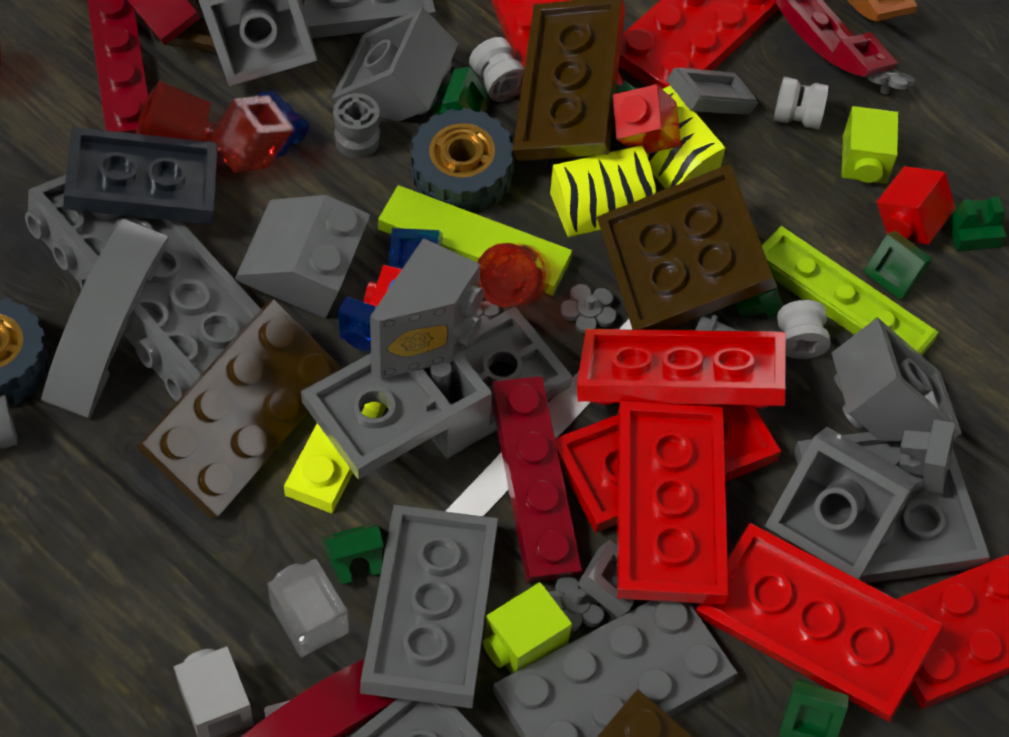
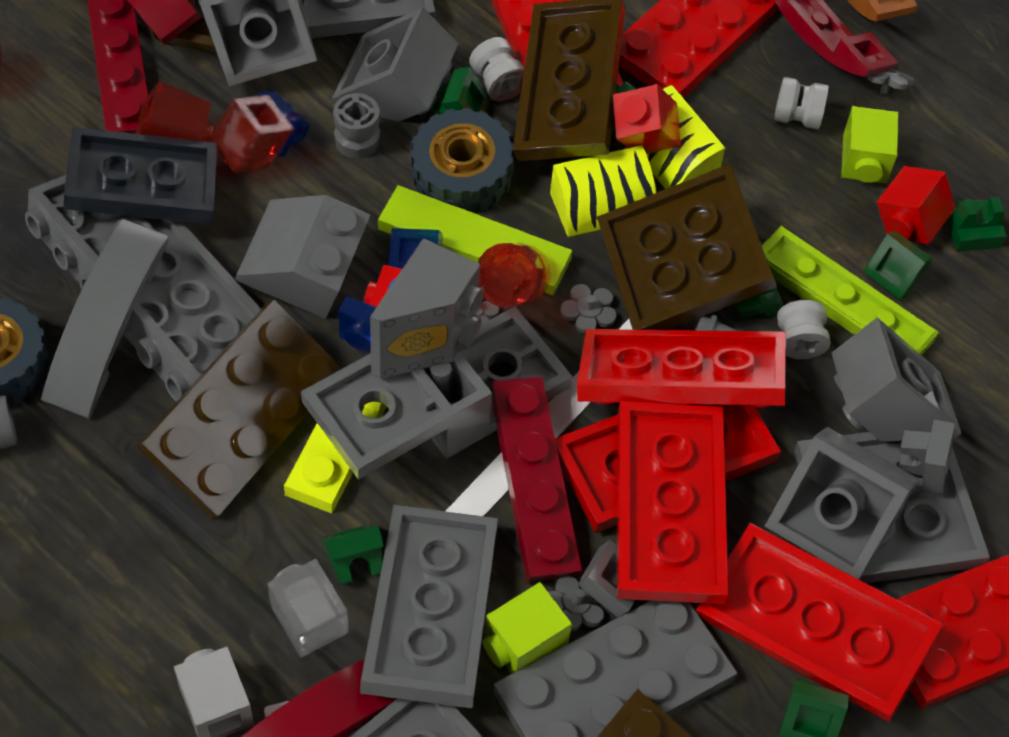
dark grey tile [666,68,758,115] -> none

